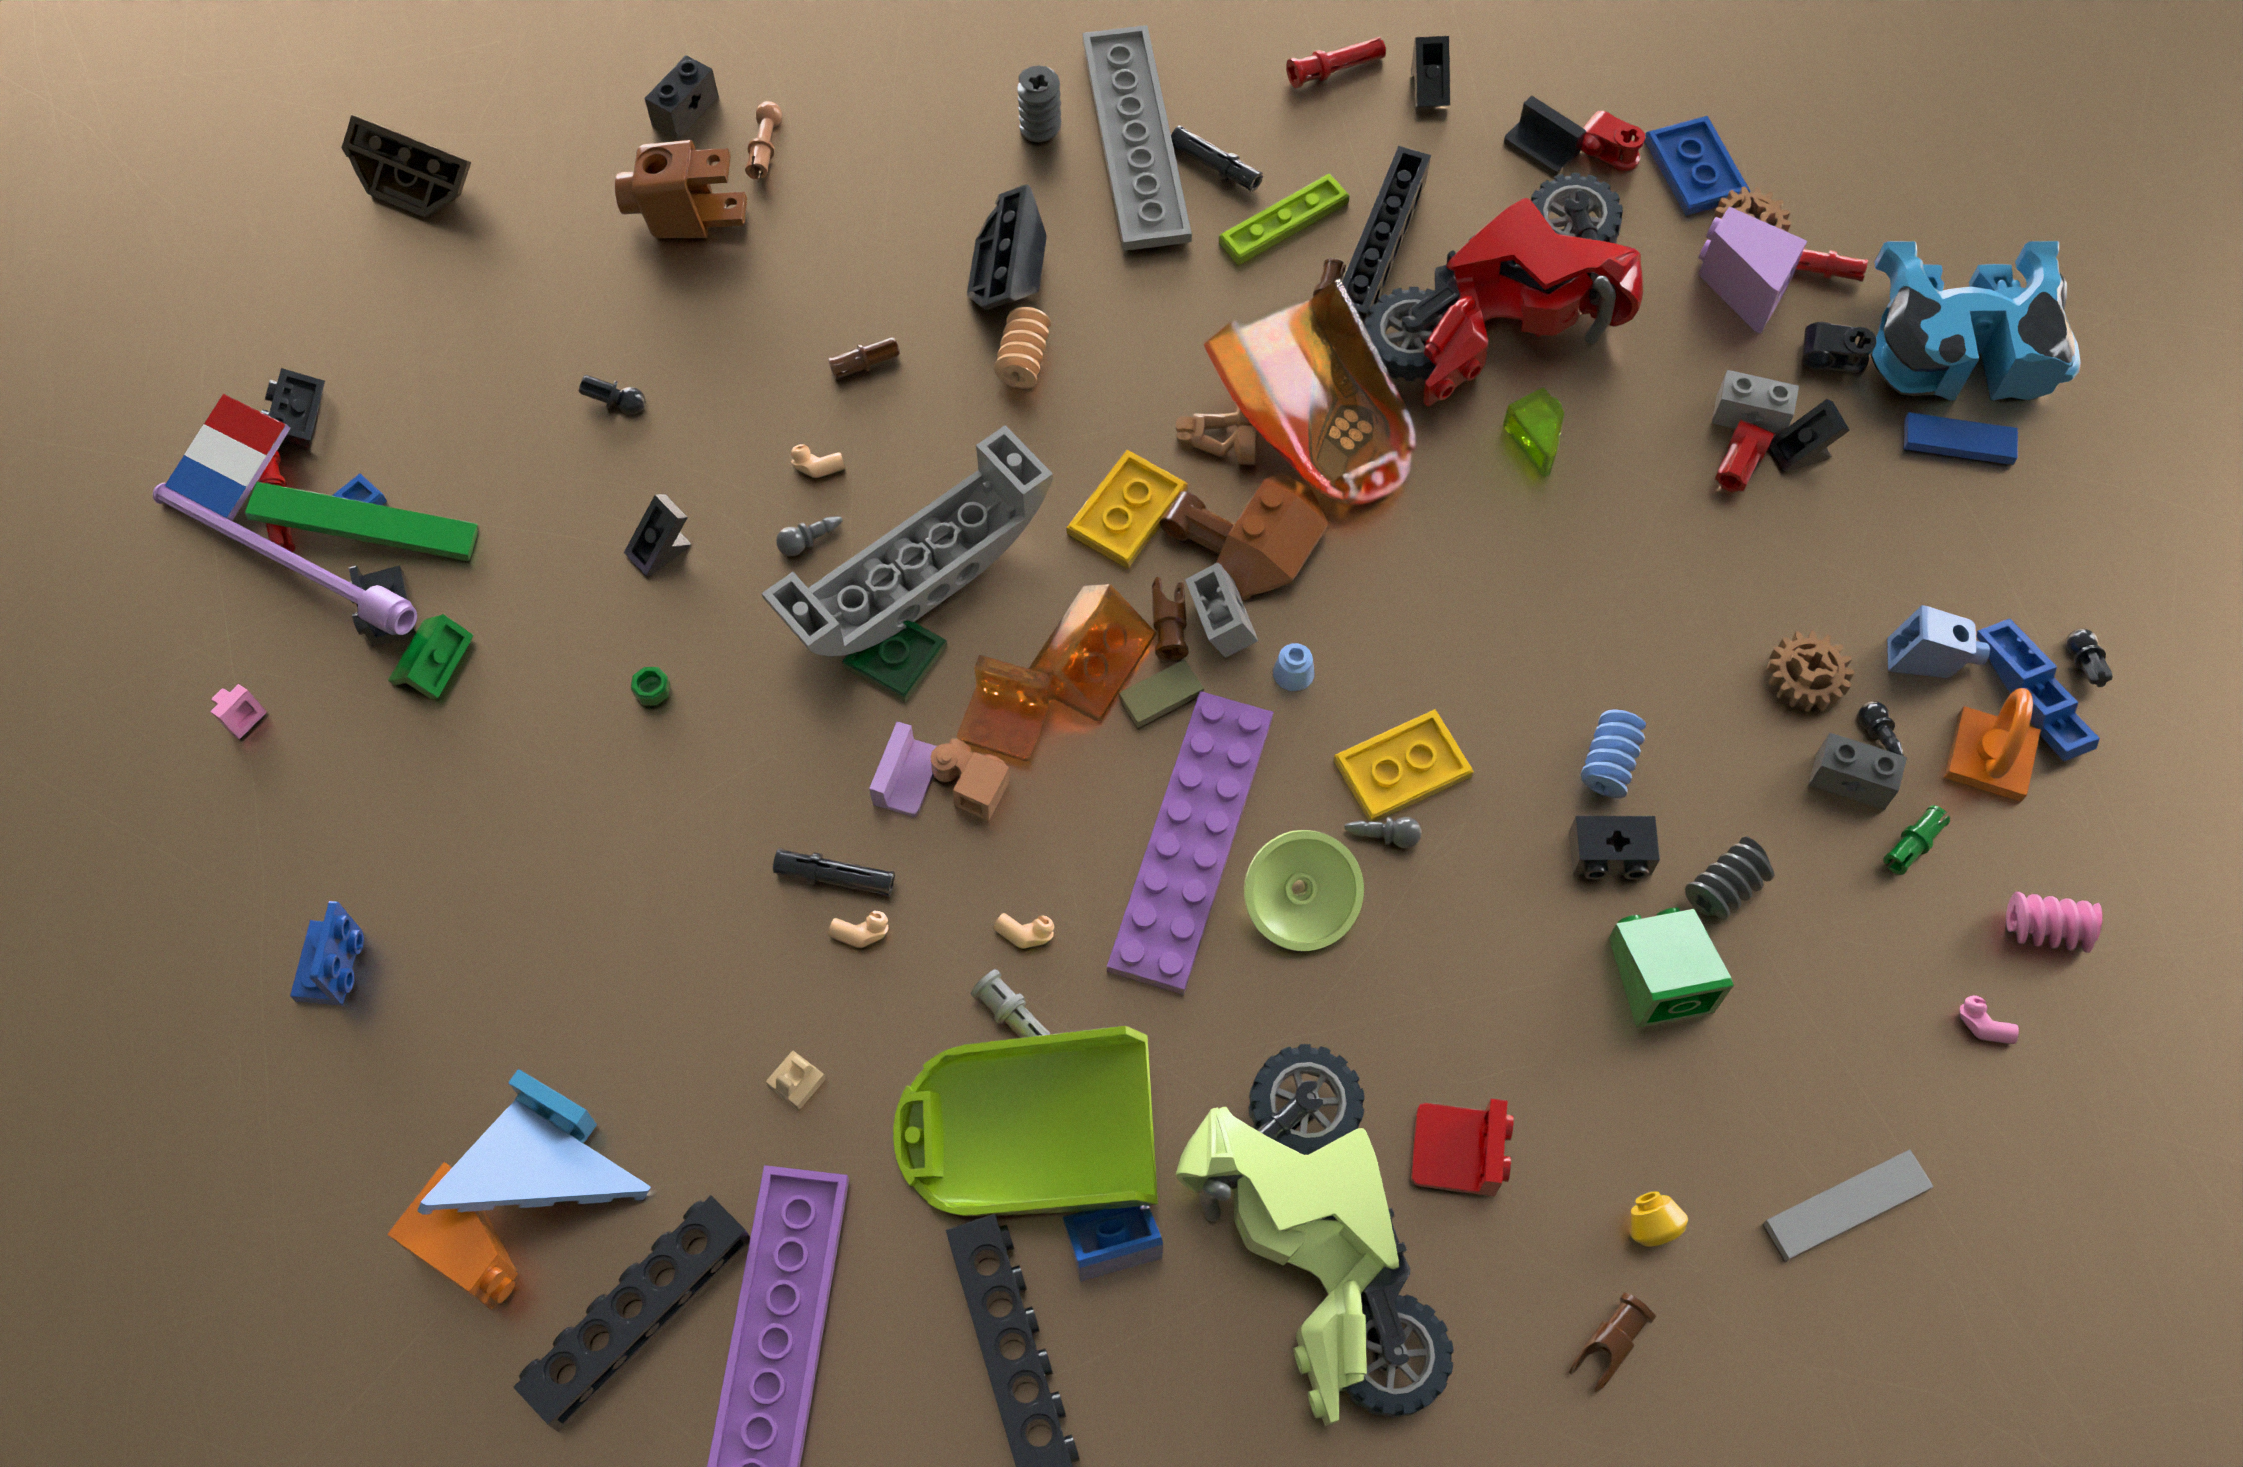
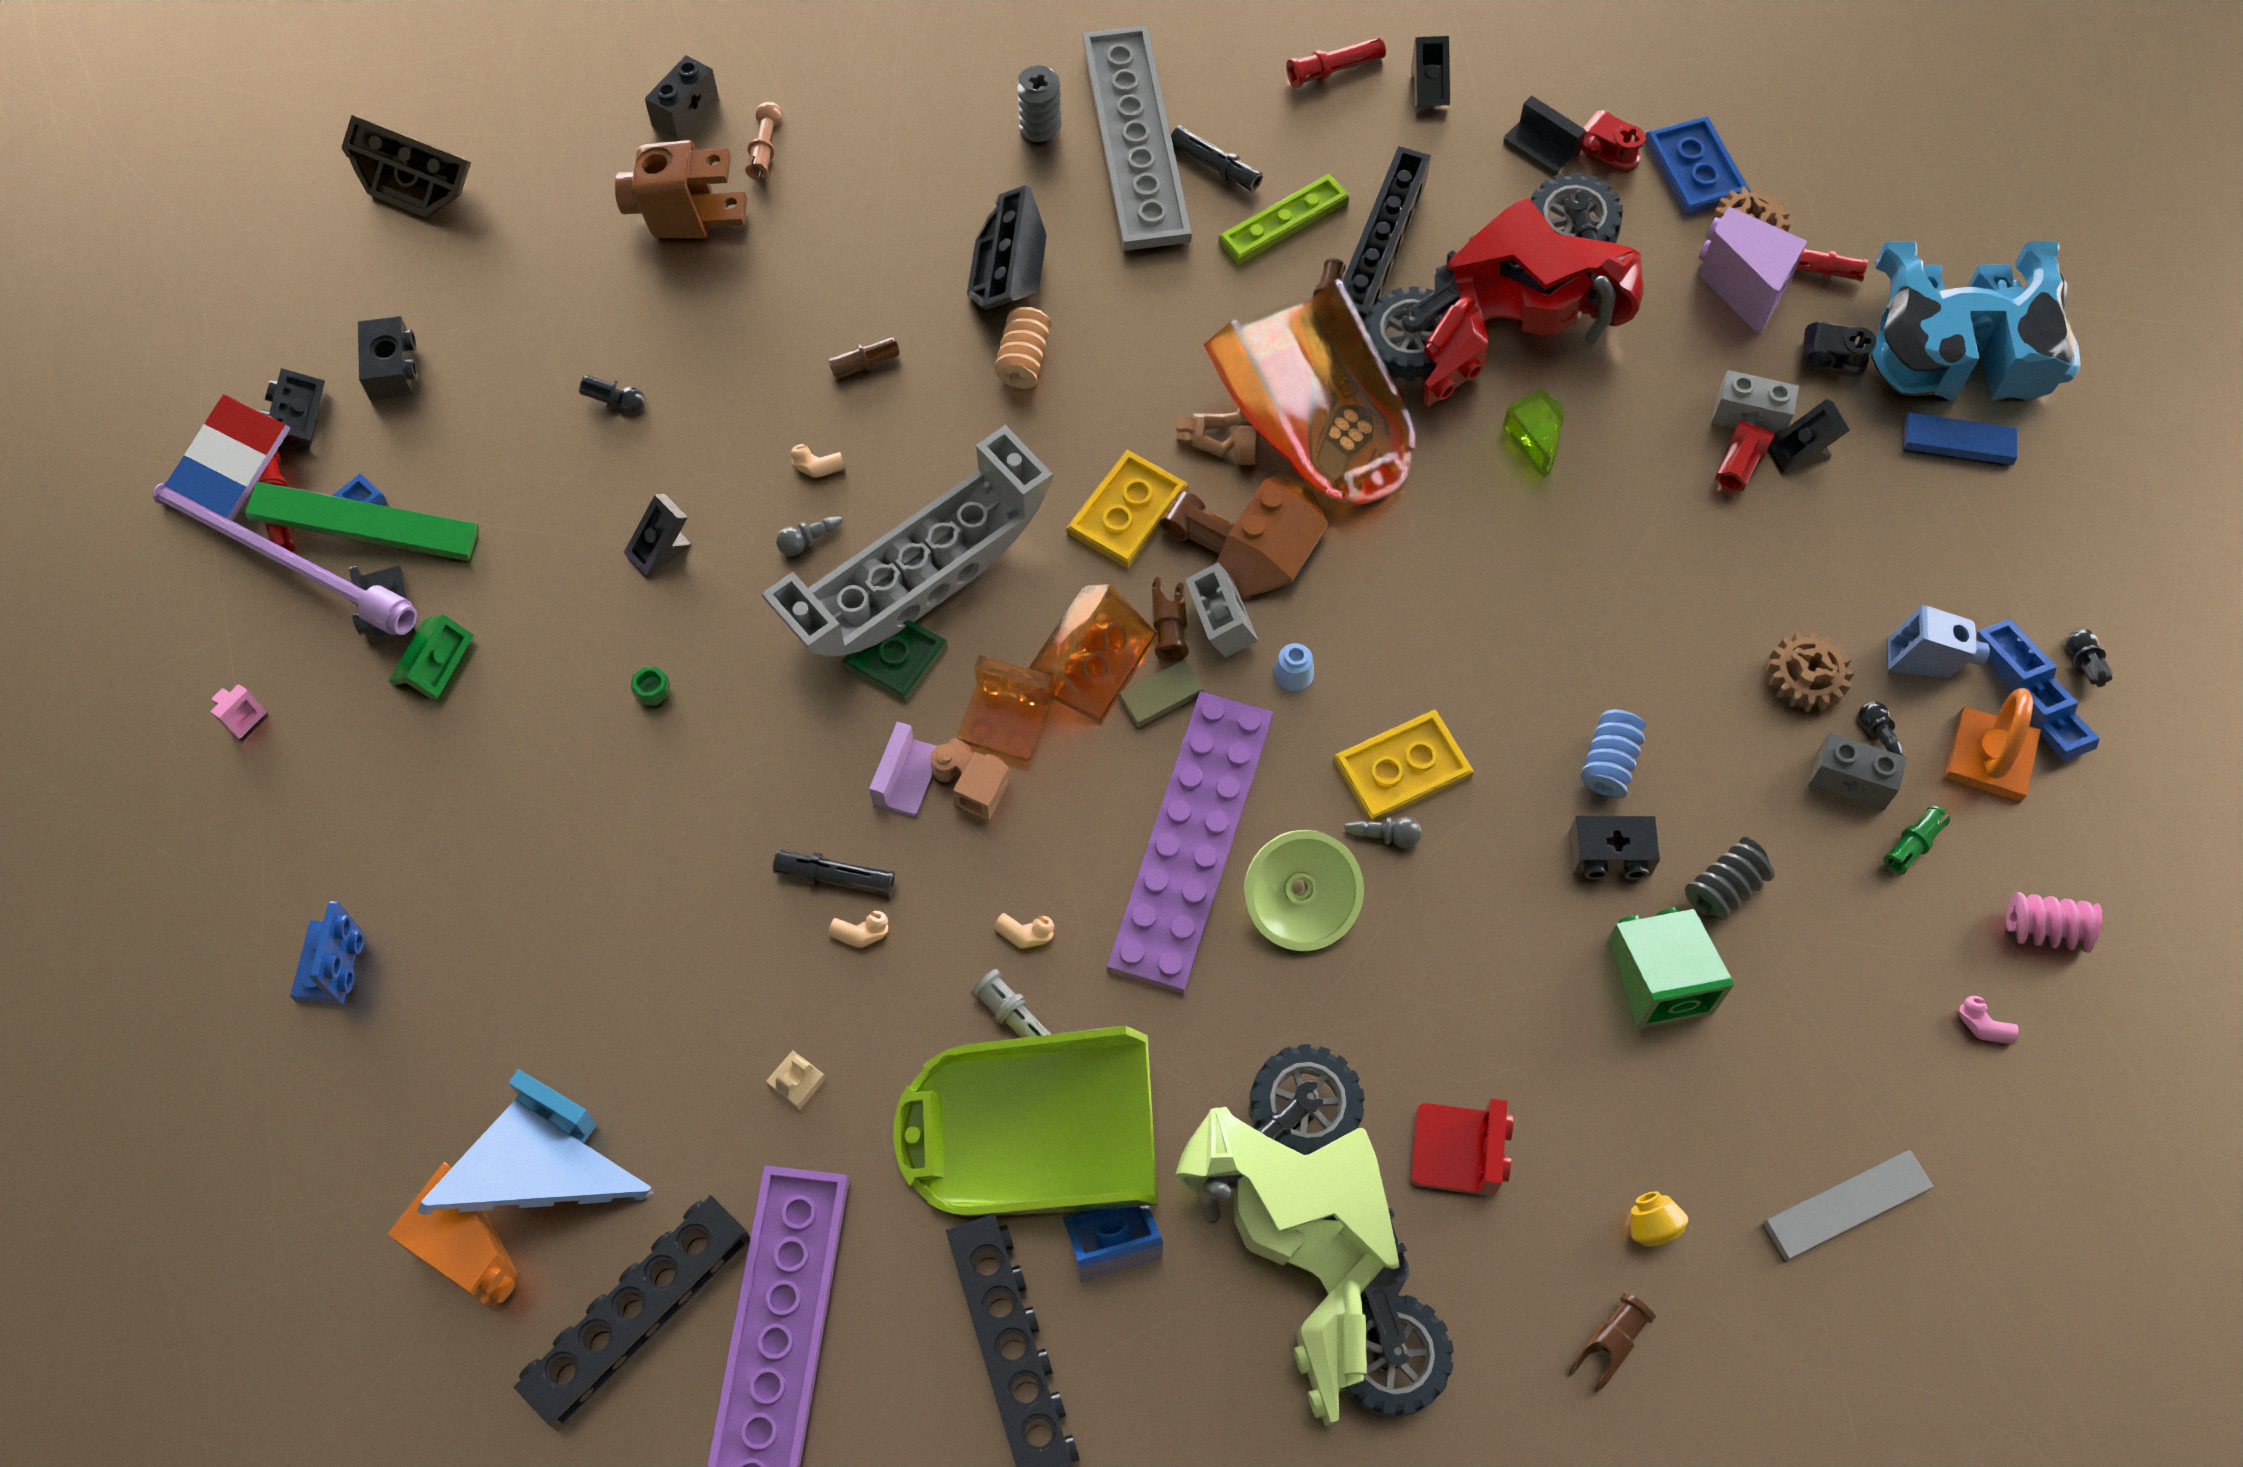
none -> black brick [358,316,417,400]

